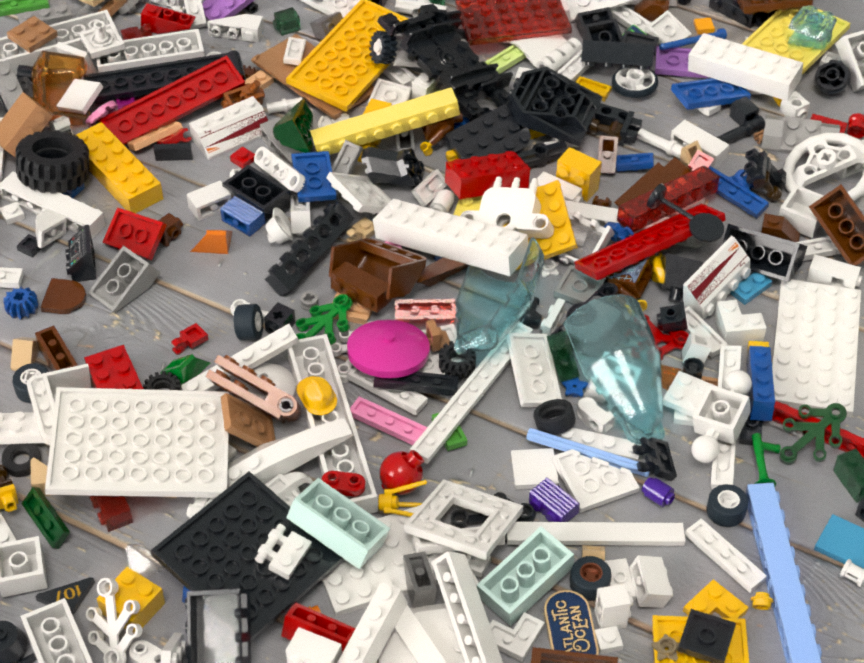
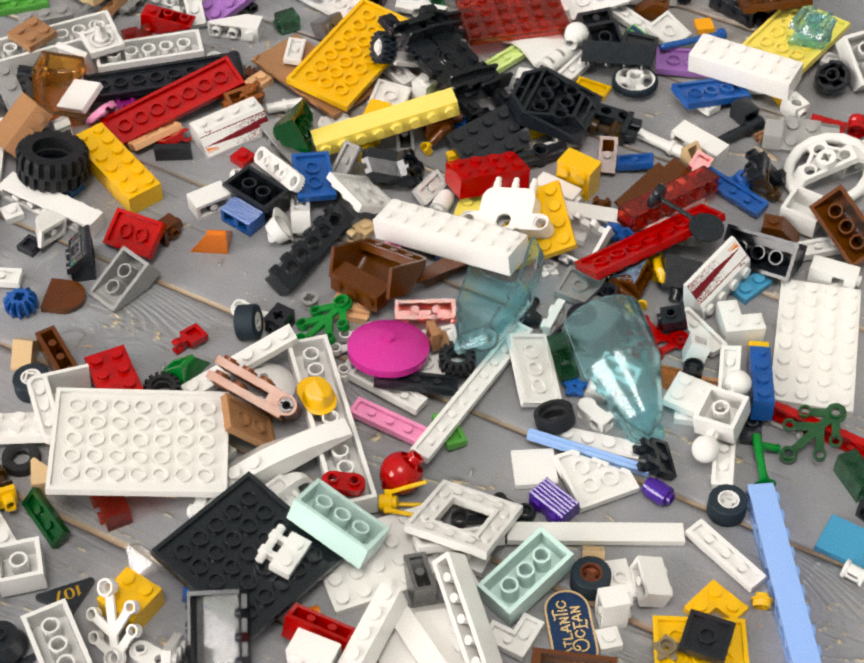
none -> white piece [564,22,589,50]

